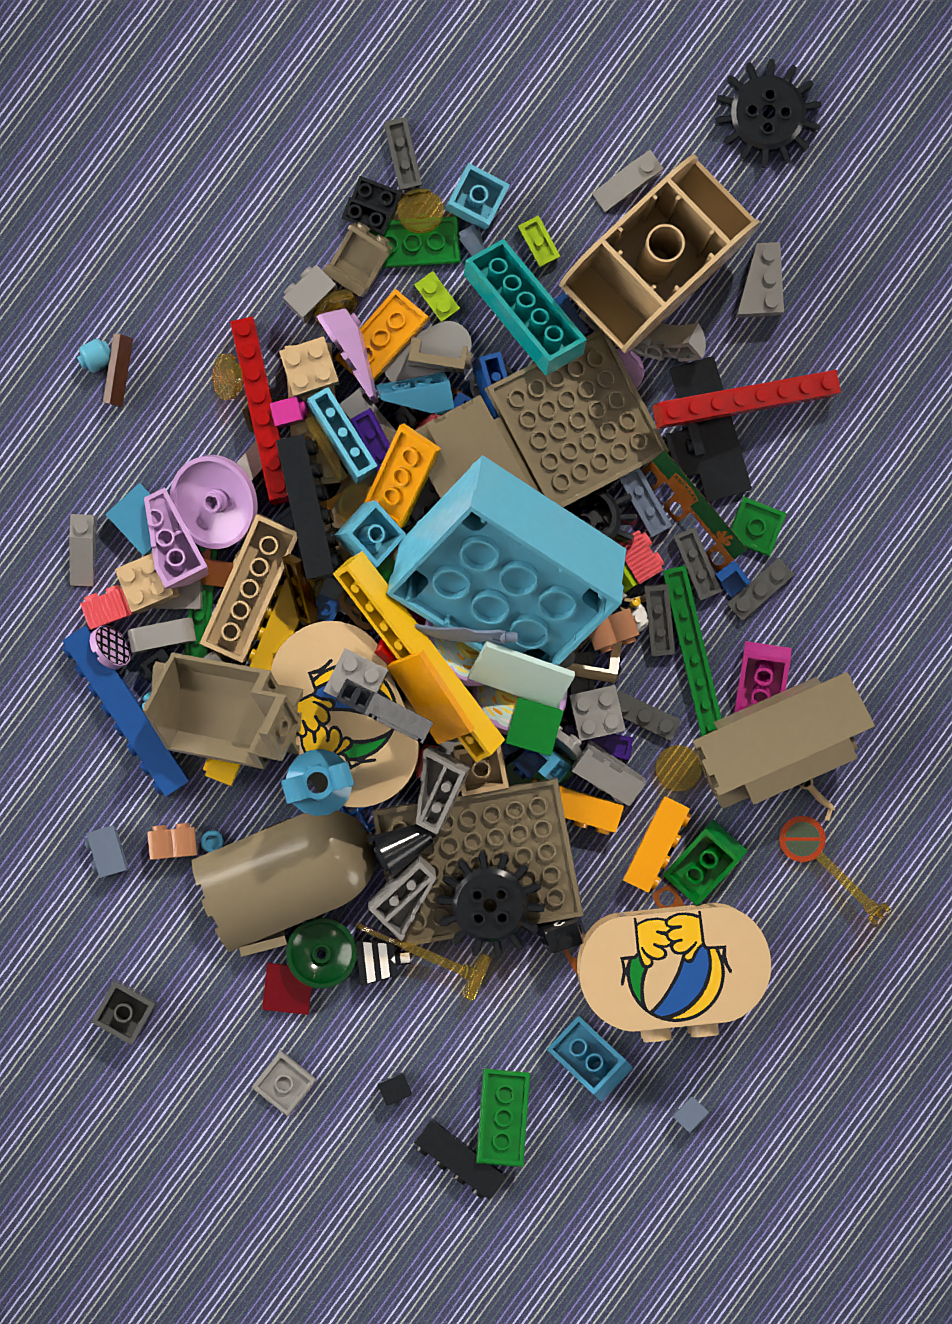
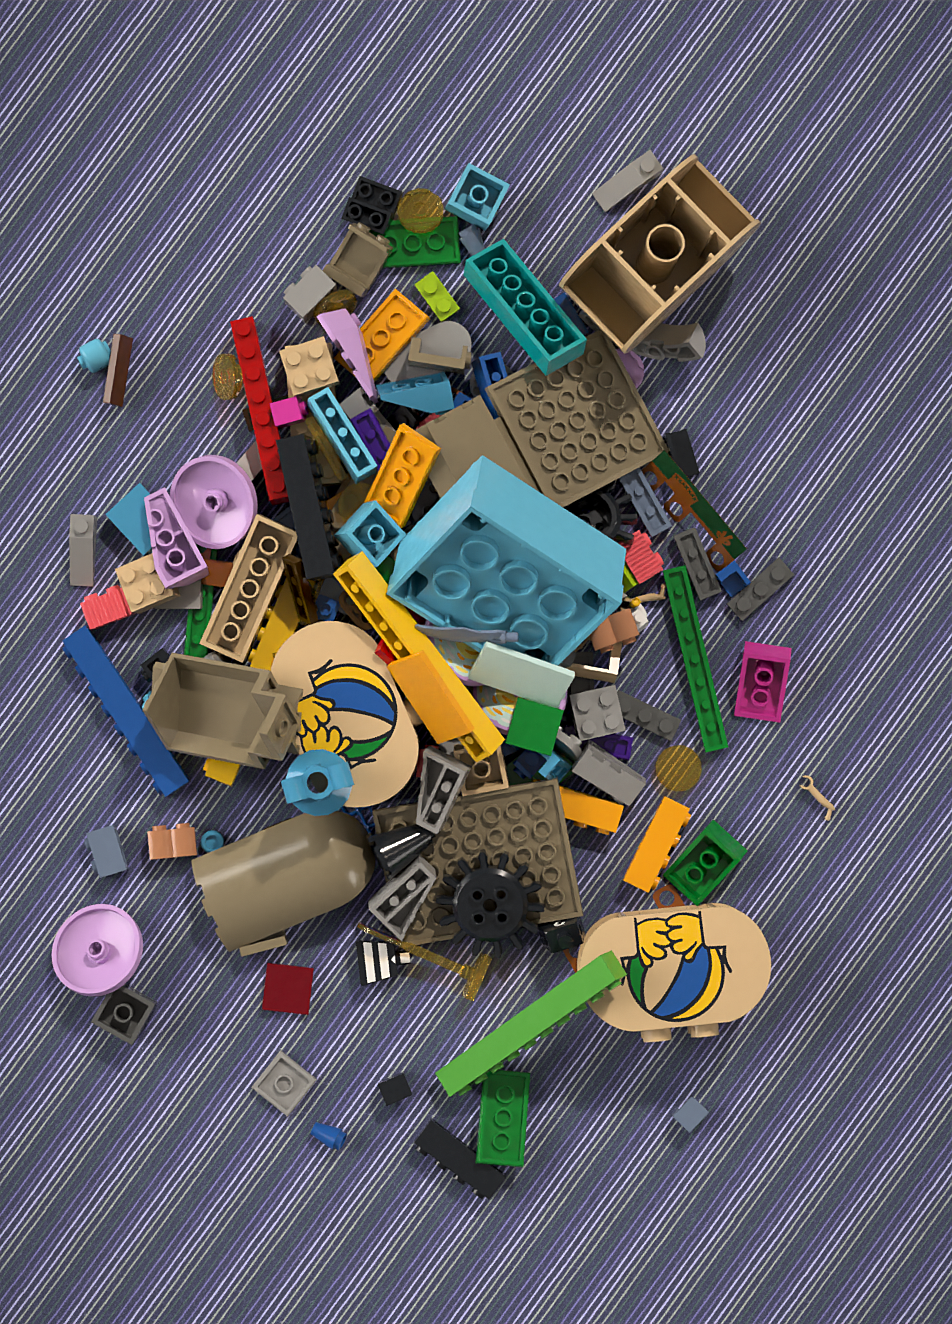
tile [89,625,131,670] -> none
light grey beam [127,618,197,654] -> none
dark green dish [286,918,357,989] -> none
light grey brick [323,648,389,698] -> none
door [336,678,433,744] -> none
dark grey plate [384,117,422,191] -> none
lime plate [518,215,560,268] -> none
dark azure slope [546,1016,633,1102] -> none
dark grey plate [645,584,675,656] -> none
red brick [652,370,841,429] -> none
black bracket [669,356,752,502] -> none
dark tan panel [693,672,875,809] -> none
black gear [714,59,822,168] -> none
green tile [731,496,787,557] -> none
light grey wedge [735,242,784,318] -> none
clear yellow piece [779,816,891,929] -> none
none -> lavender dish [52,904,143,996]
none -> blue cone [310,1122,347,1151]
none -> bright green brick [435,950,627,1097]

